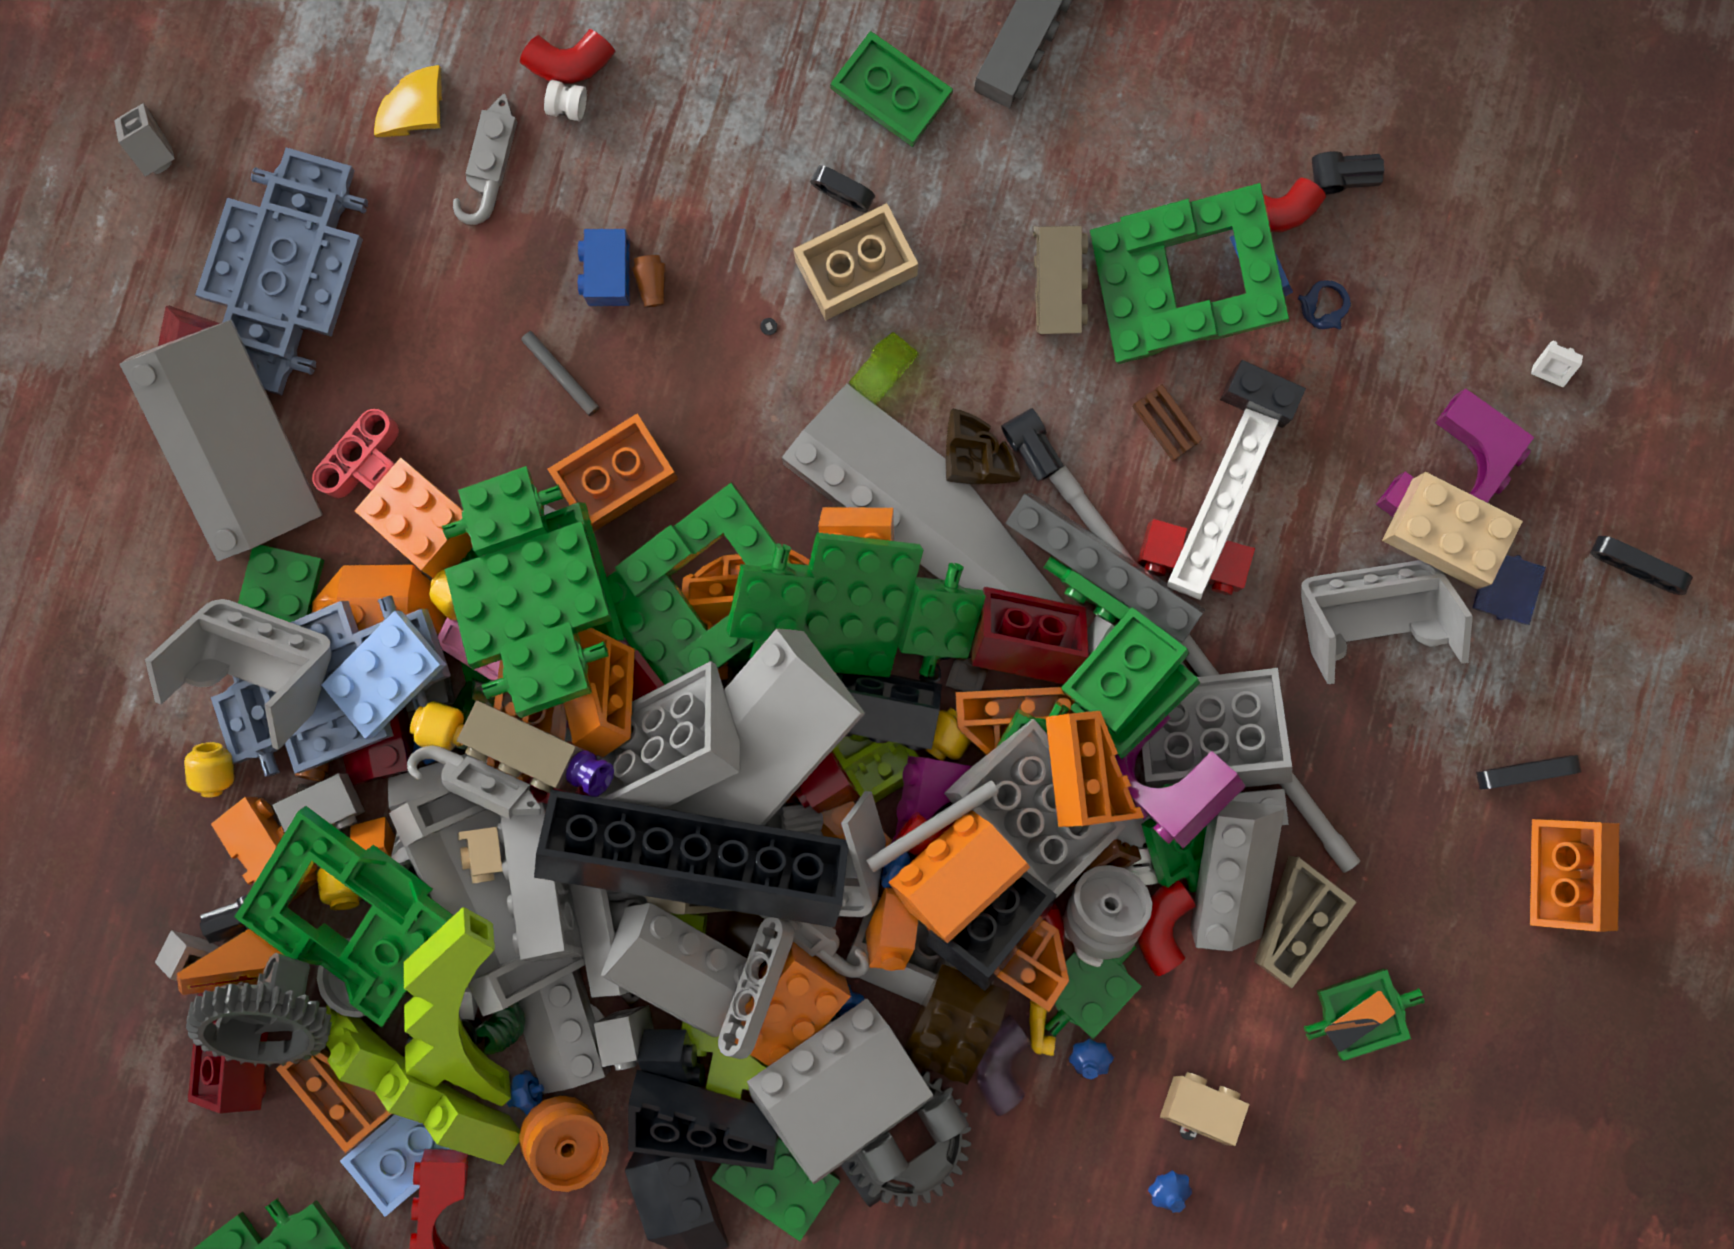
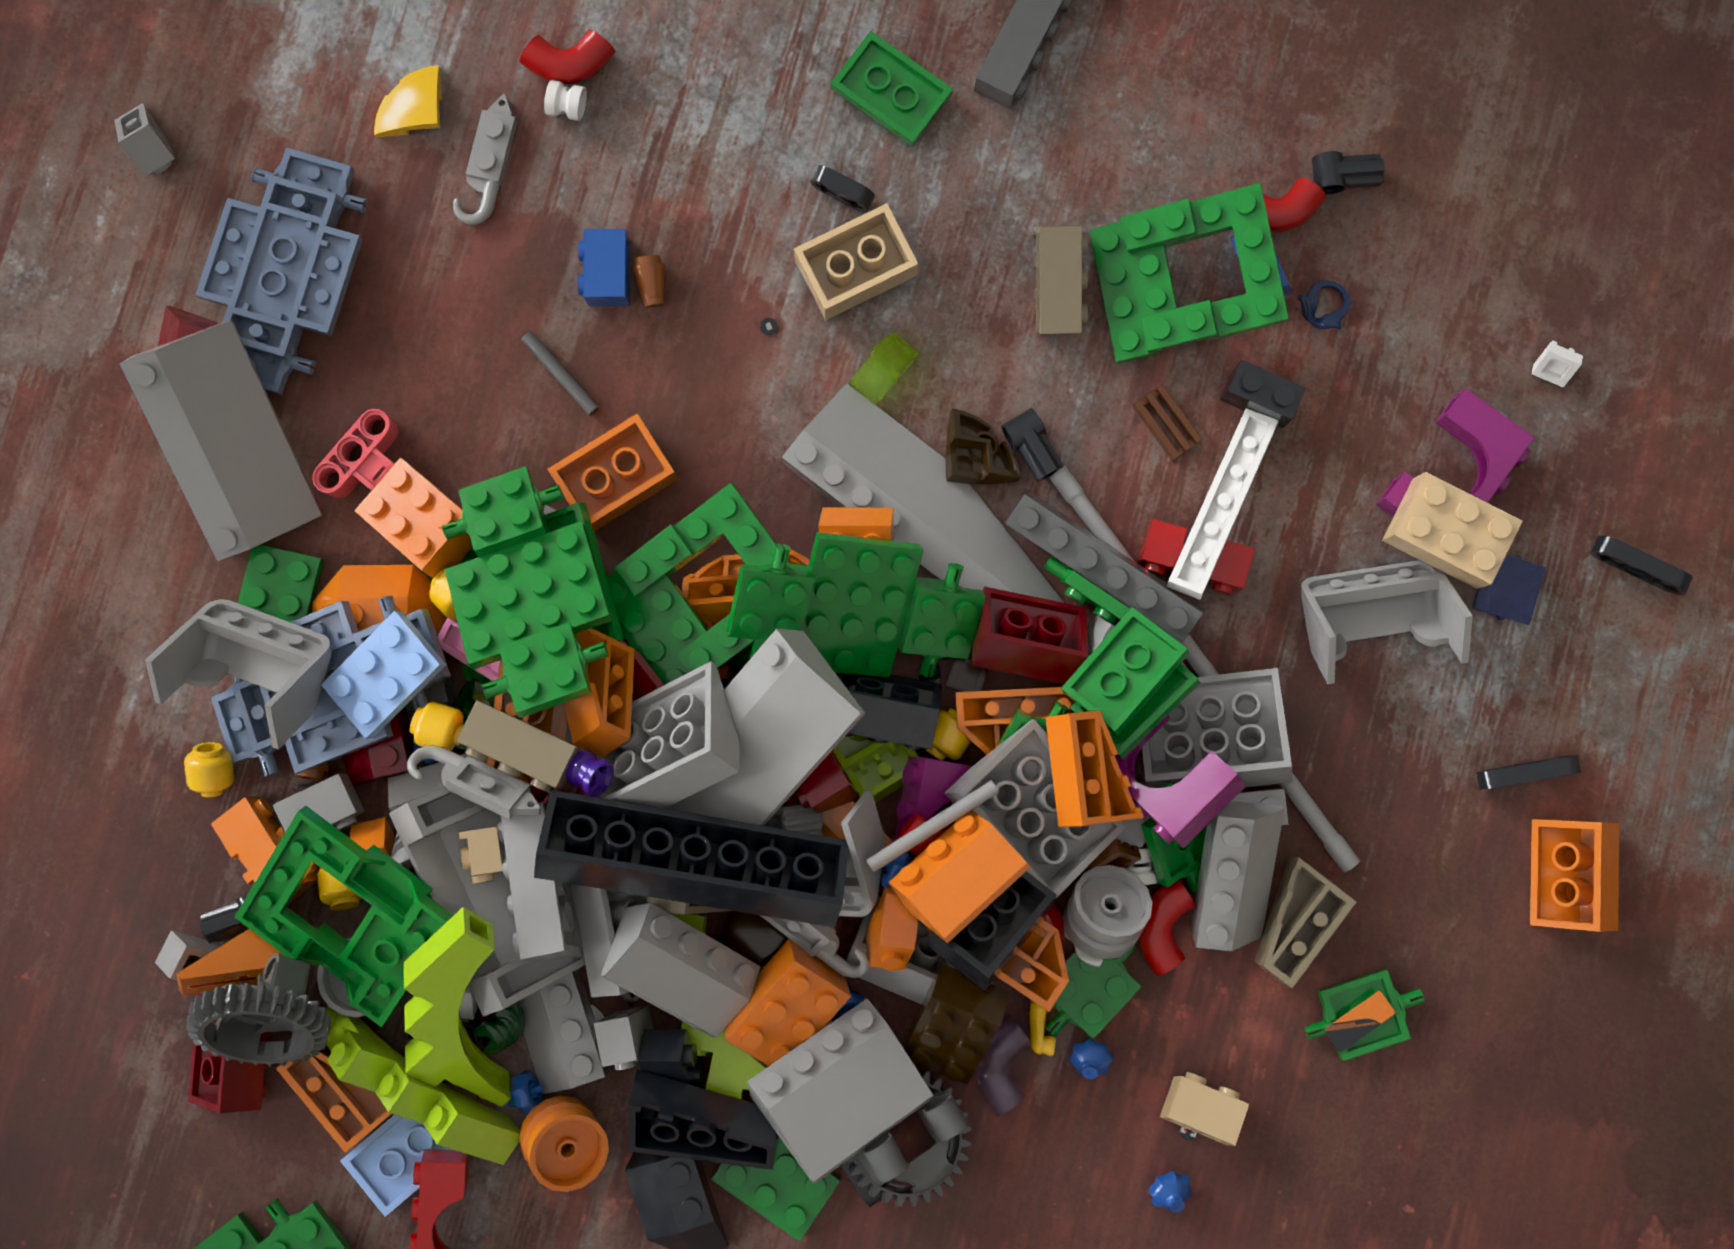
light grey beam [718,917,794,1059] -> none

